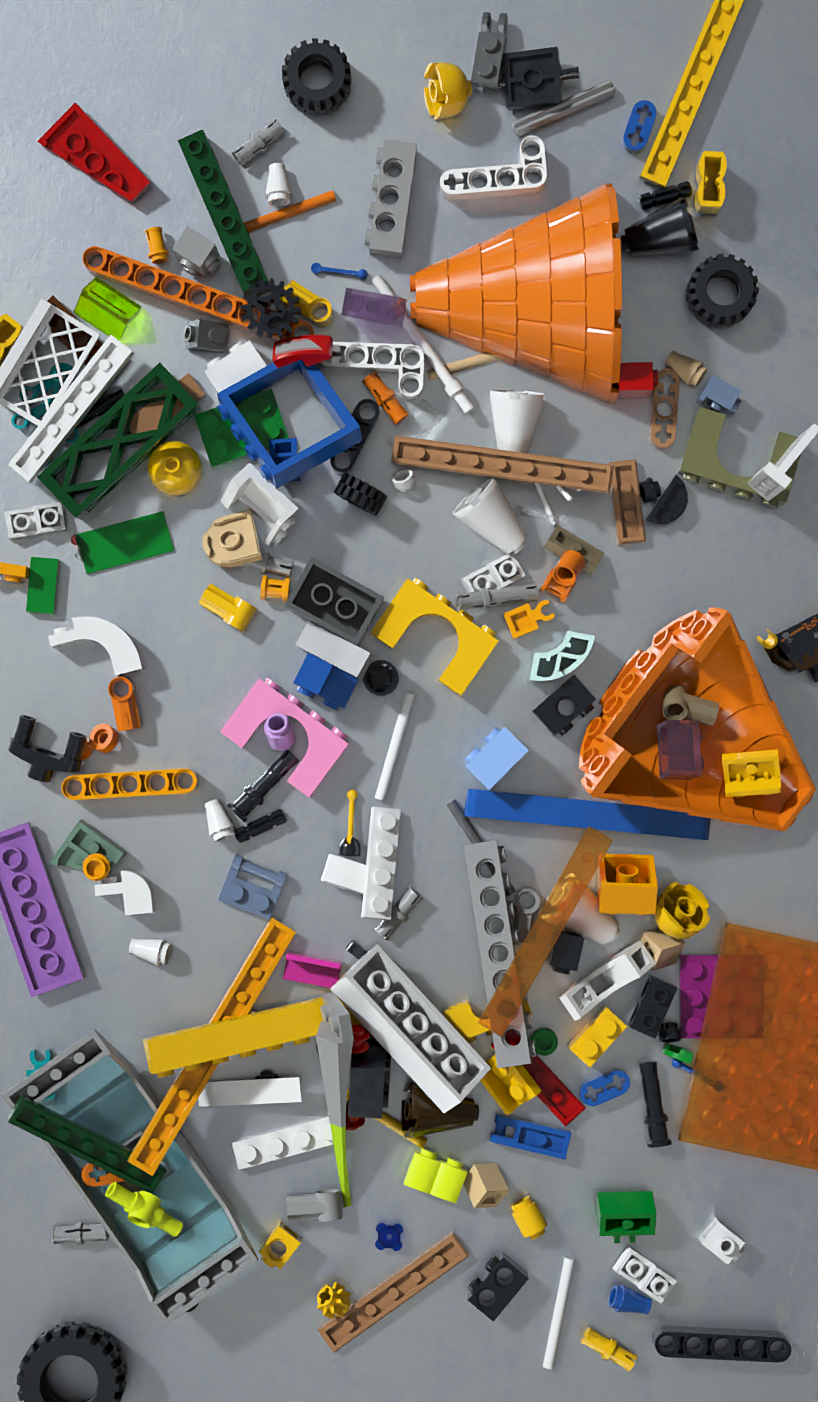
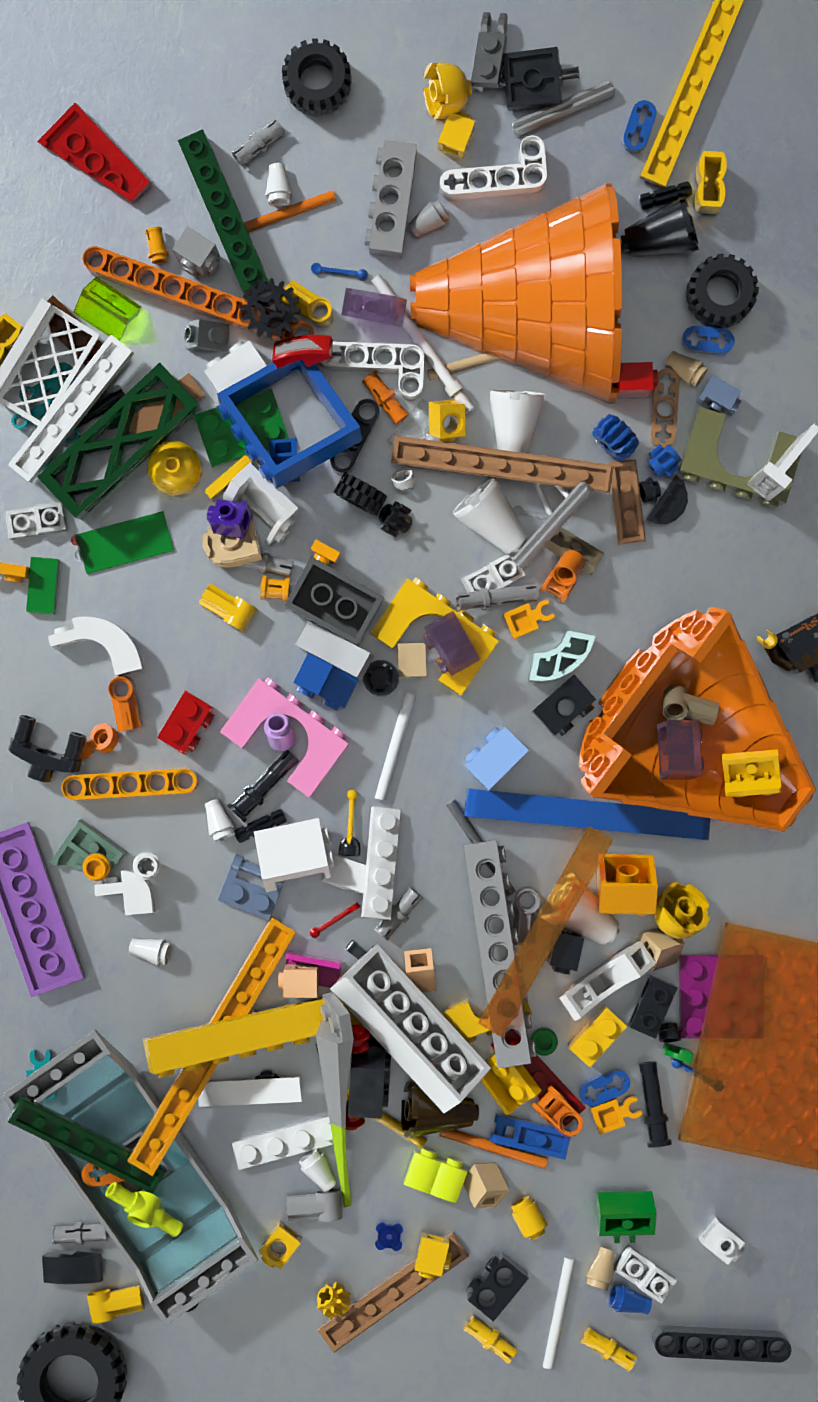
none -> black slope [42,1251,103,1284]
none -> yellow piece [86,1285,145,1324]
none -> white cone [133,852,161,880]
none -> red bracket [157,691,215,755]
none -> yellow tile [204,455,254,501]
none -> dark purple brick [207,499,253,539]
none -> white panel [254,818,335,892]
none -> light nougat brick [278,964,319,998]
none -> white cone [299,1149,337,1192]
none -> red hinge [310,902,360,938]
none -> light orange plate [311,539,341,566]
none -> black gear [378,501,412,537]
none -> tan panel [398,643,427,678]
none -> light nougat brick [404,948,436,992]
none -> light grey cone [408,200,450,237]
none -> yellow brick [414,1232,452,1279]
none -> clear purple brick [422,611,480,677]
none -> yellow brick [429,400,465,442]
none -> yellow brick [438,111,475,158]
none -> orange bar [439,1130,548,1169]
none -> yellow pin [463,1315,518,1364]
none -> light grey axle [513,482,593,568]
none -> orange piece [531,1086,583,1138]
none -> tan cone [586,1247,616,1291]
none -> light orange plate [590,1096,642,1135]
none -> blue gear [592,414,639,461]
none -> blue gear [647,444,681,478]
none -> blue beam [681,326,735,355]

